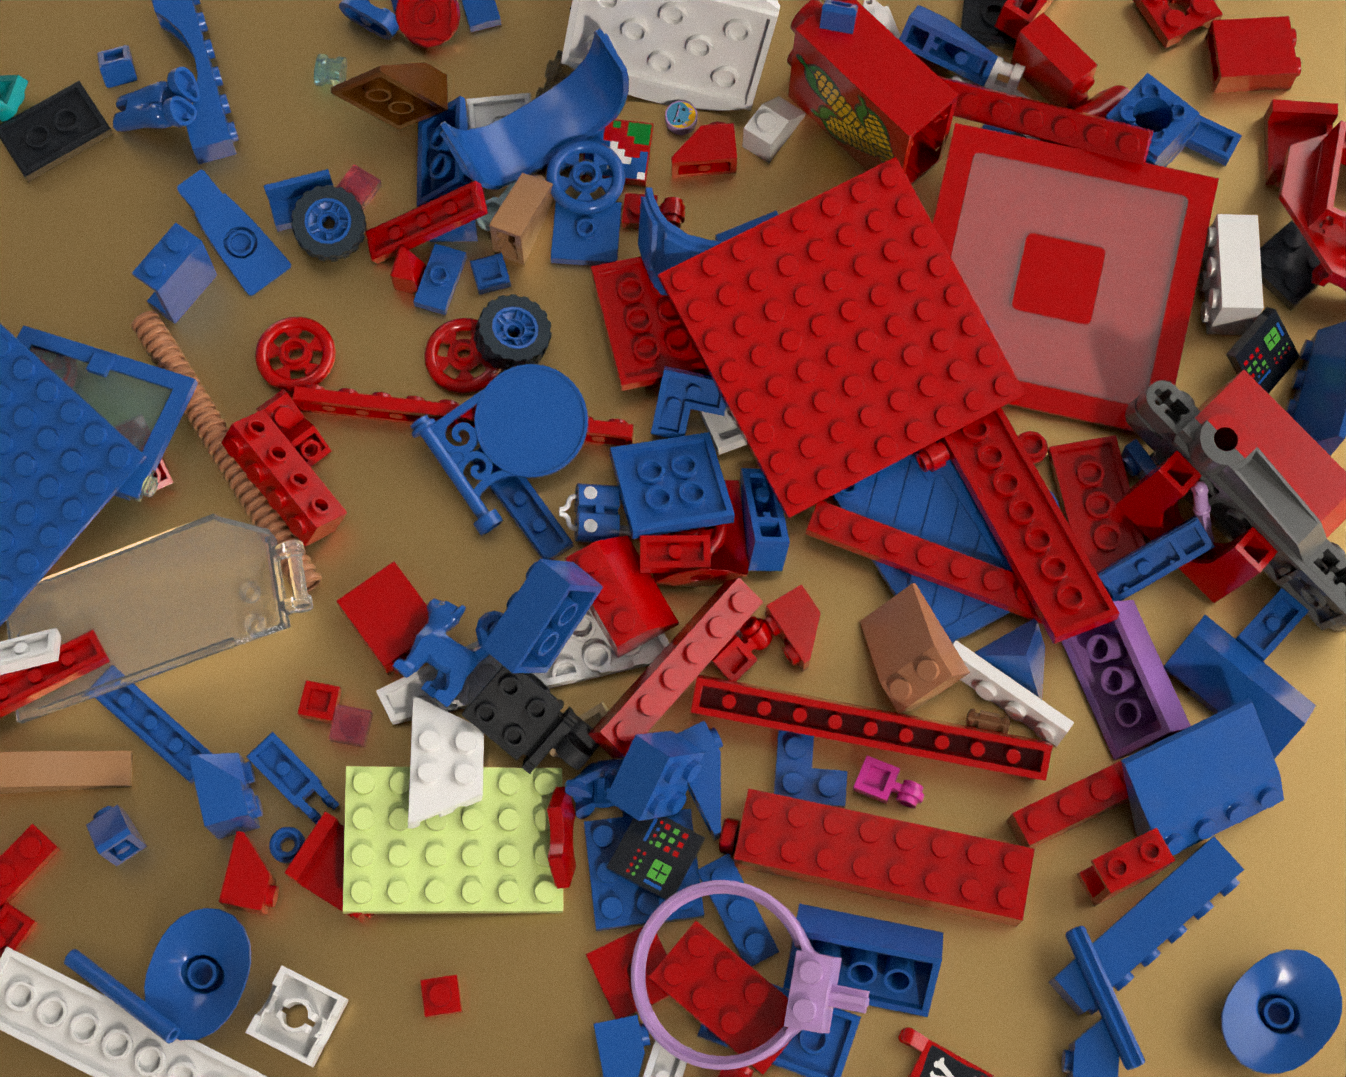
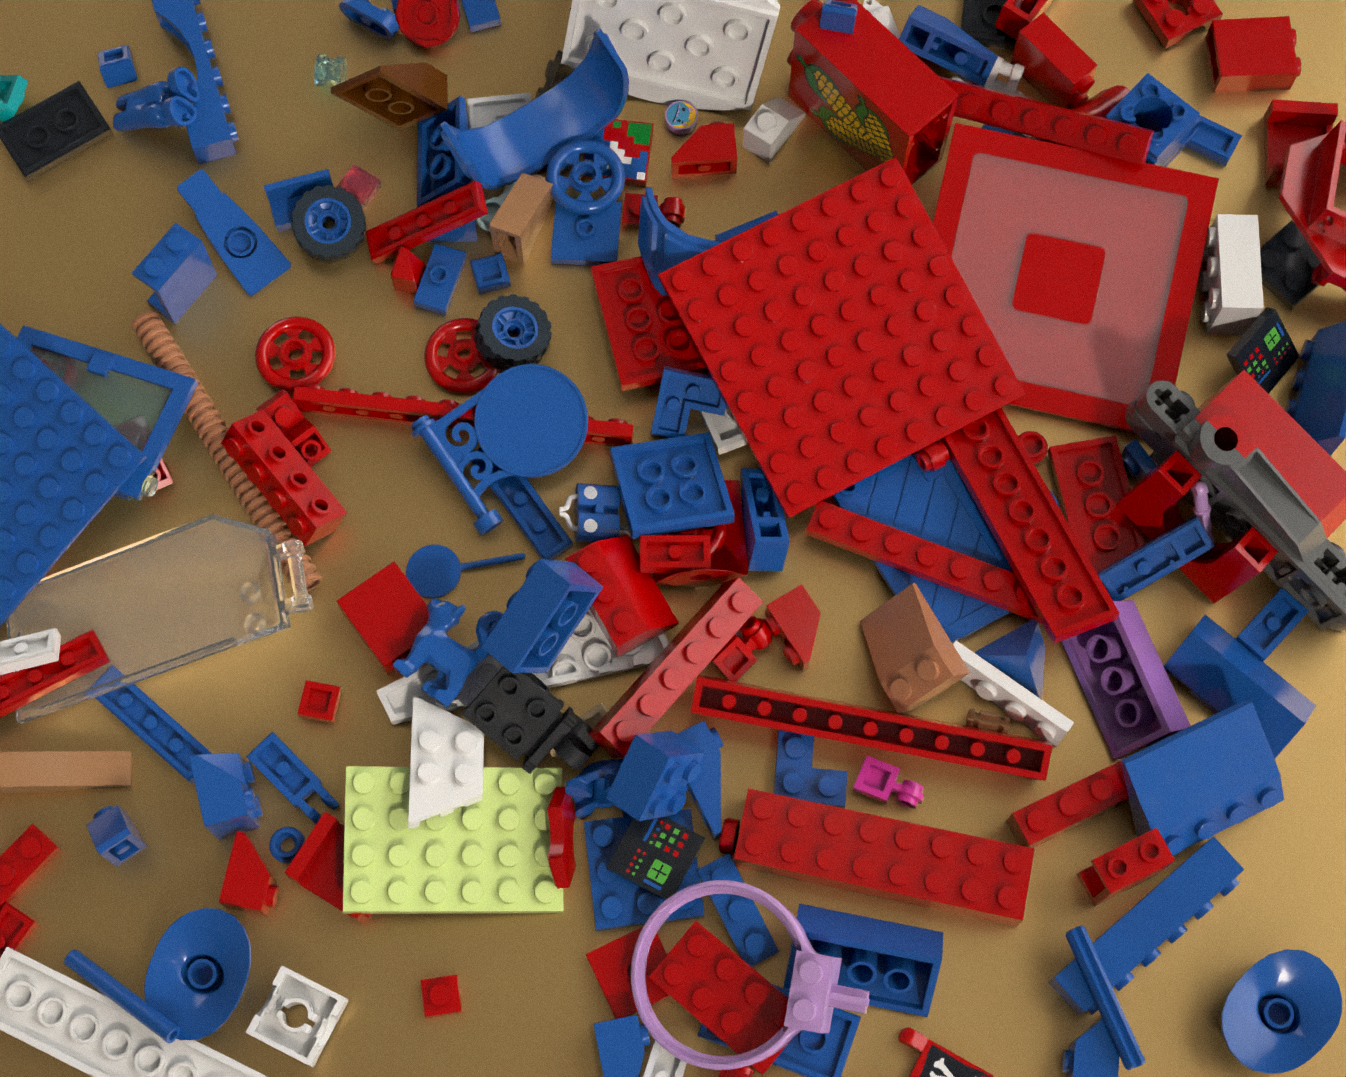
clear pink plate [329,704,373,748] -> none
none -> blue piece [406,545,526,599]

